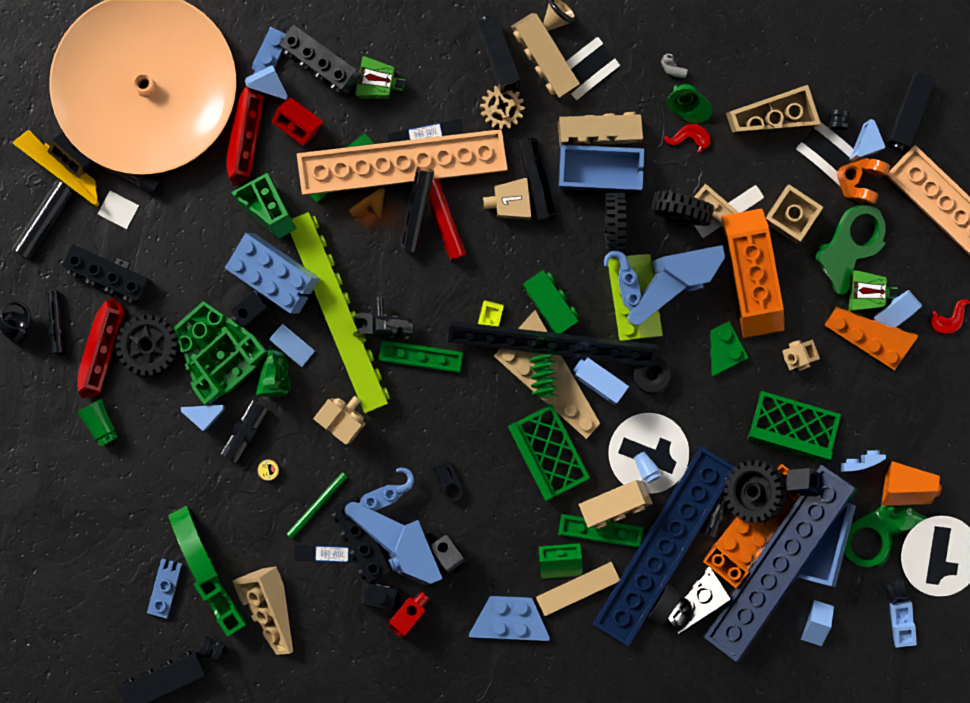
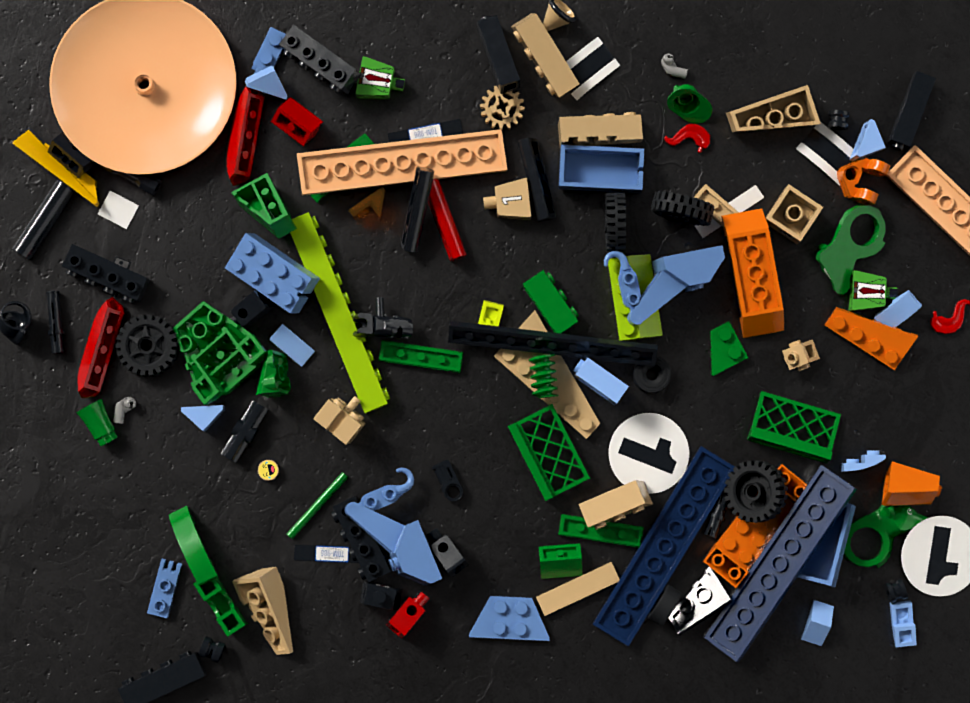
light blue cone [634,452,661,484] -> none
black brick [785,468,820,496] -> none
none -> light grey arm [113,397,136,424]

